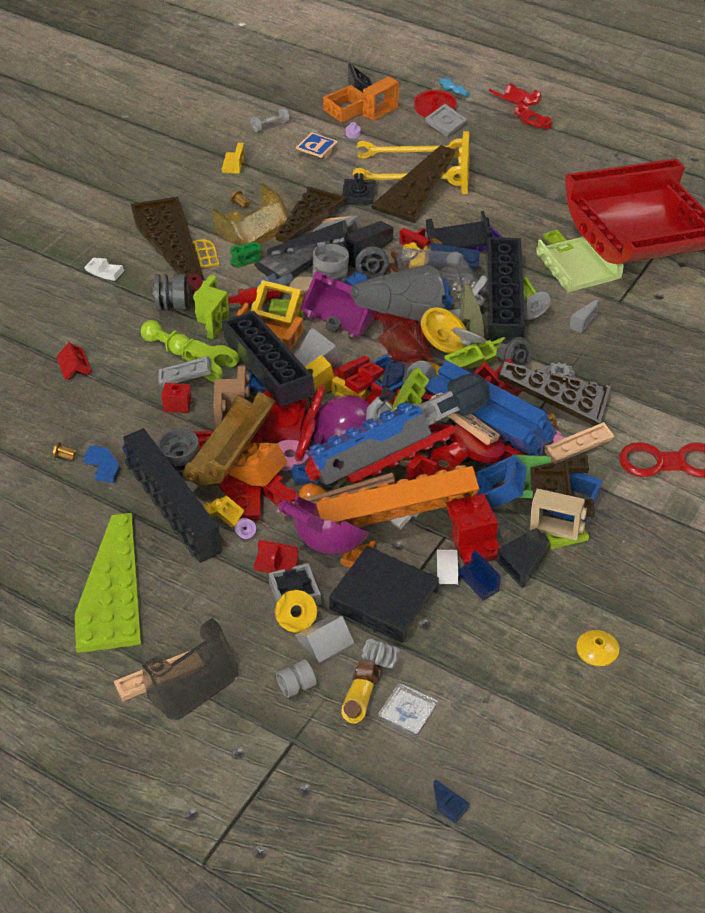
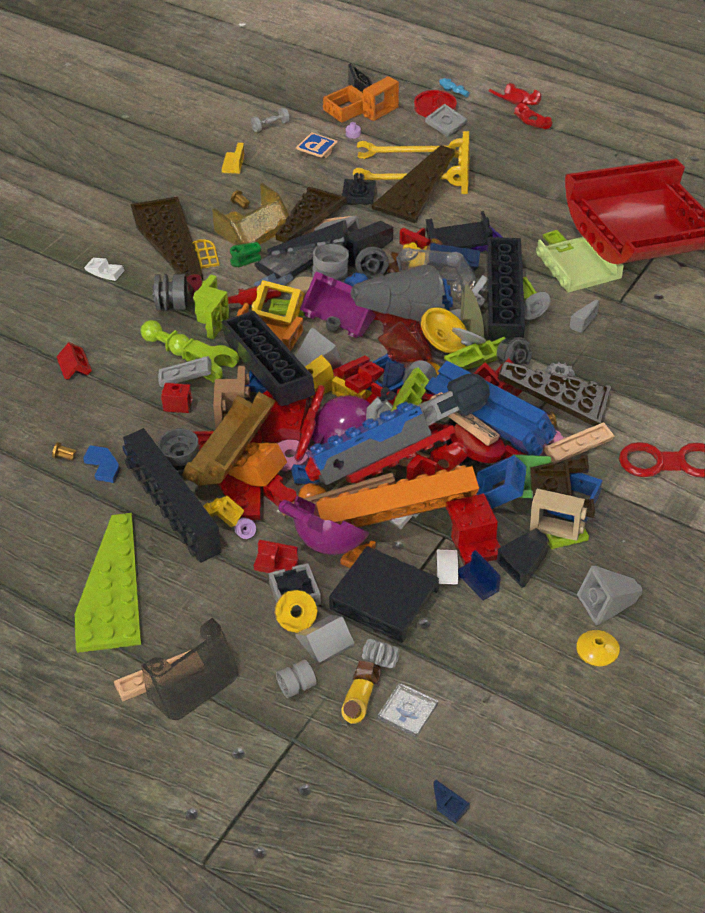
none -> light grey slope [577,566,642,625]

